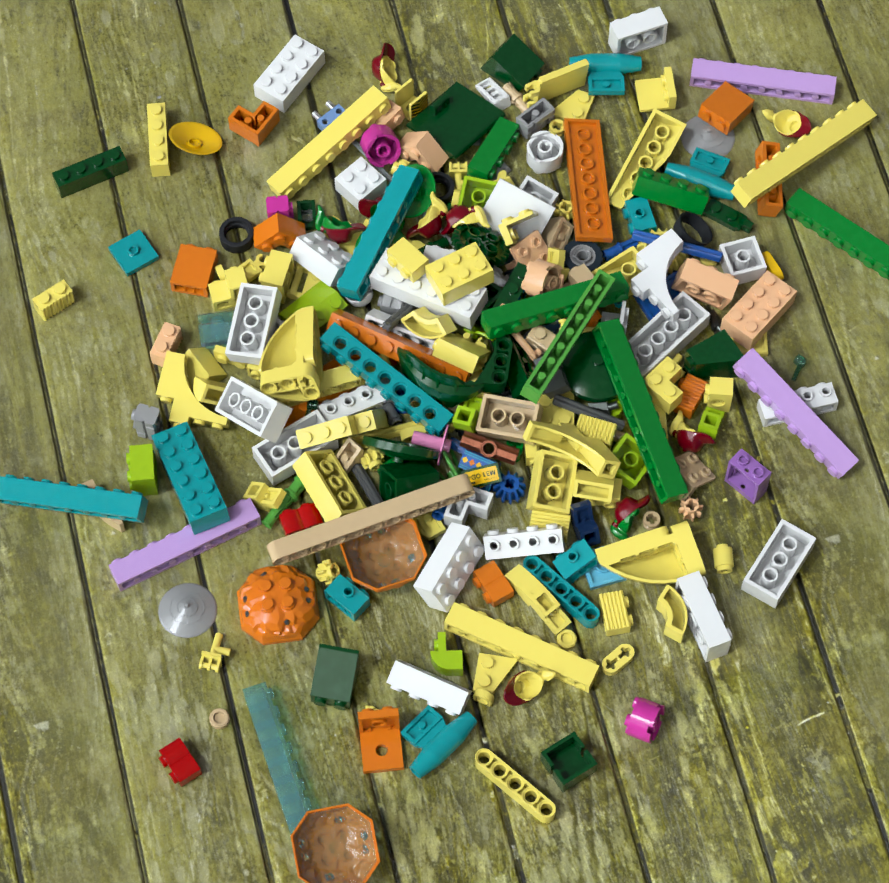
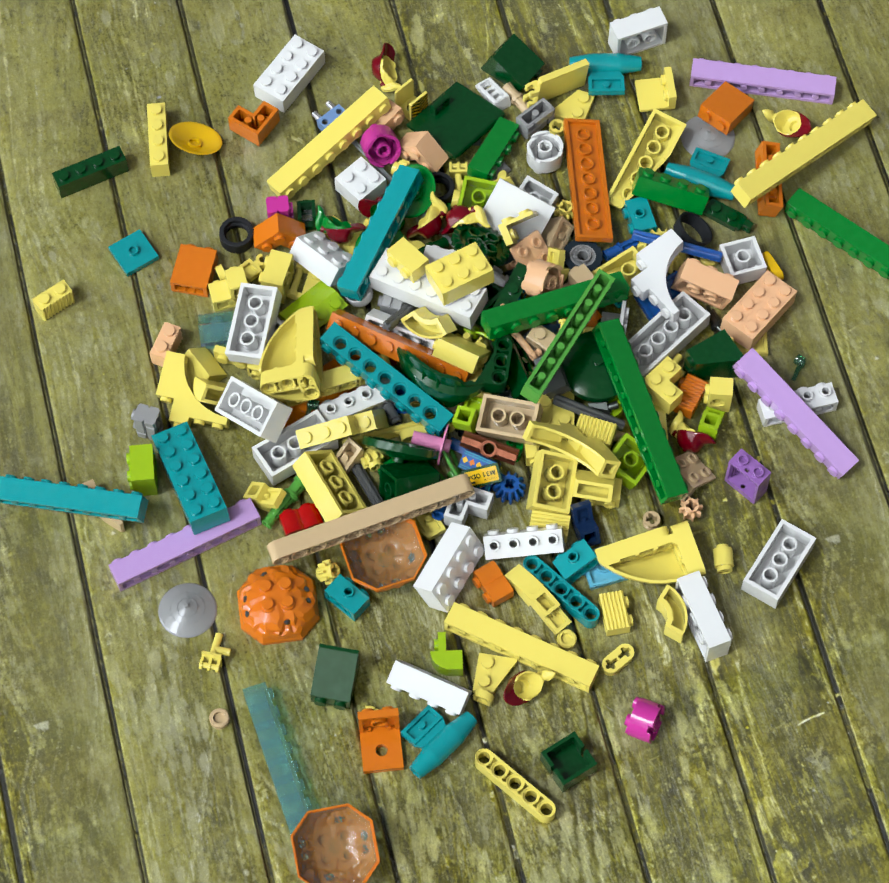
red brick [158,737,202,787] -> none
hair [610,494,651,540] -> none

